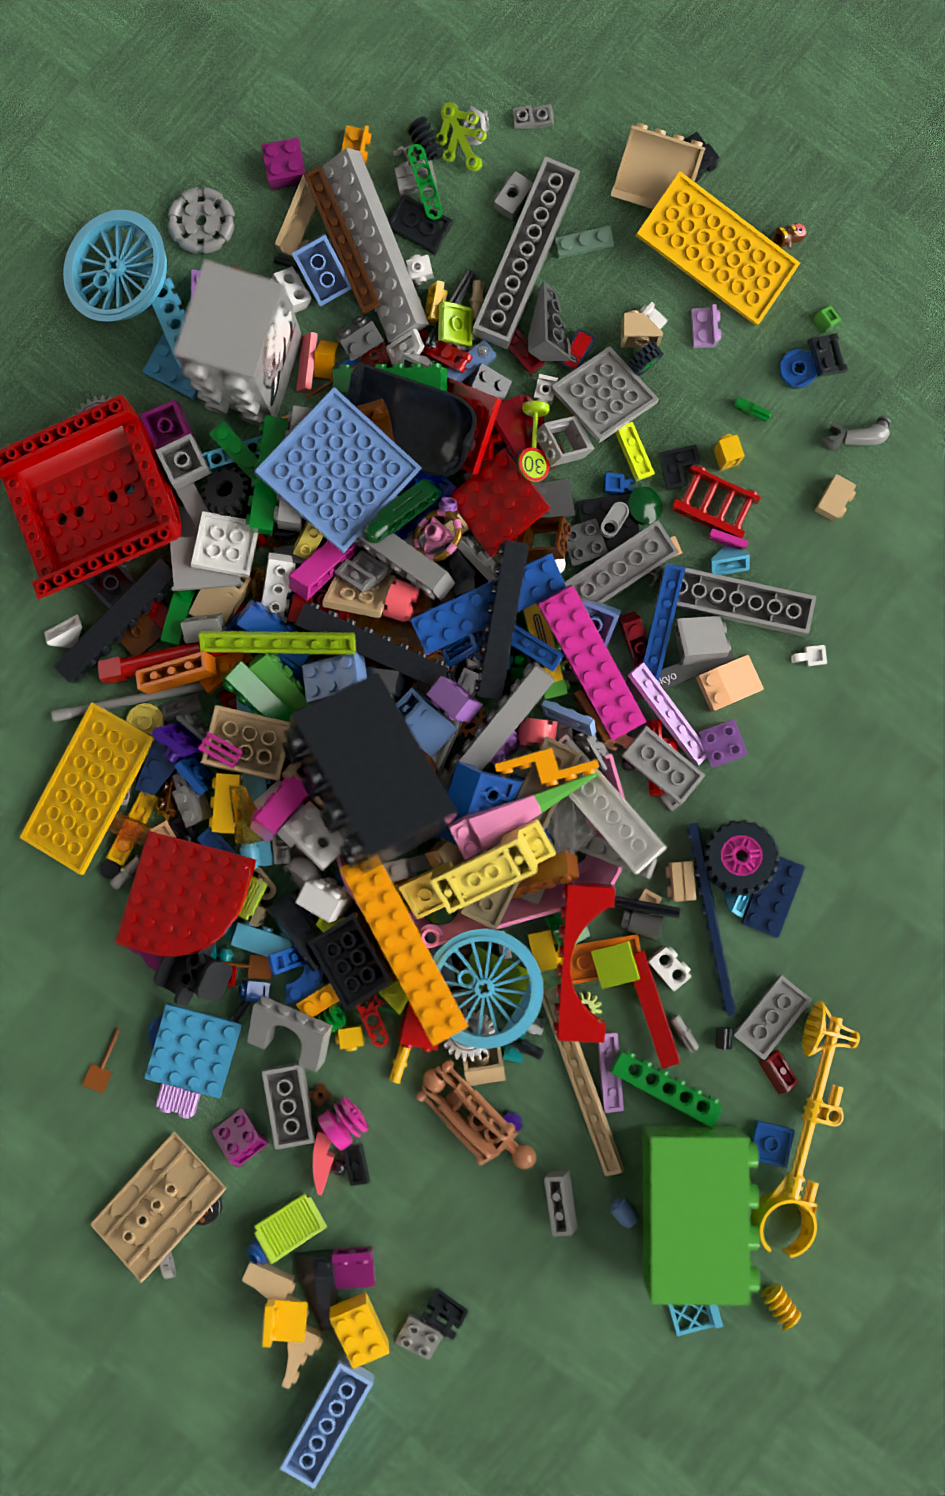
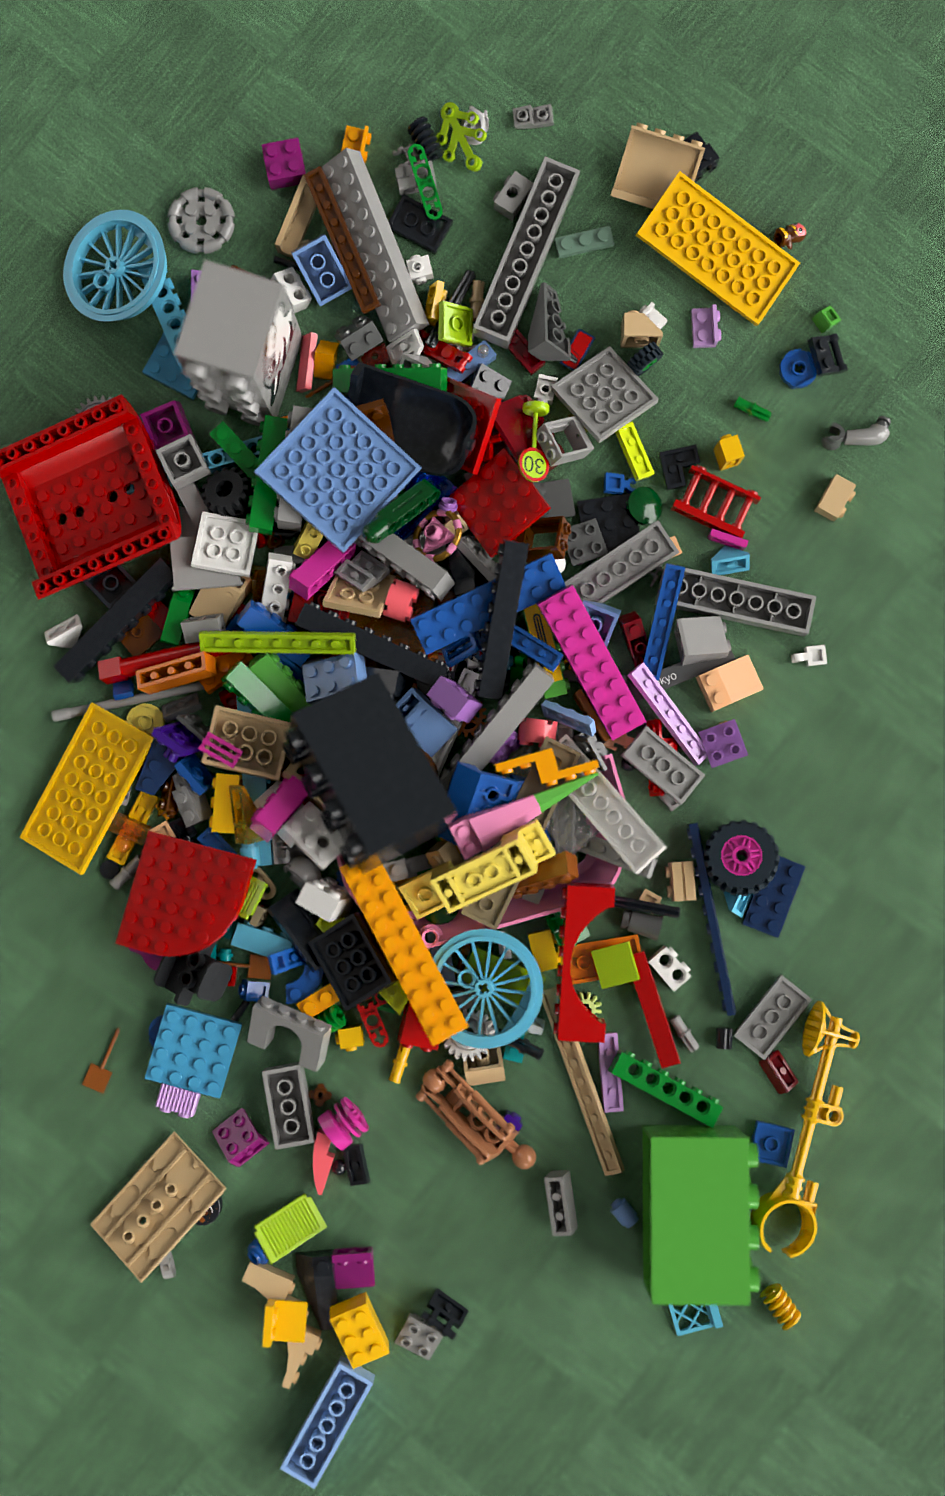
light grey piece [600,502,629,538] -> none
none -> blue tile [113,679,134,701]

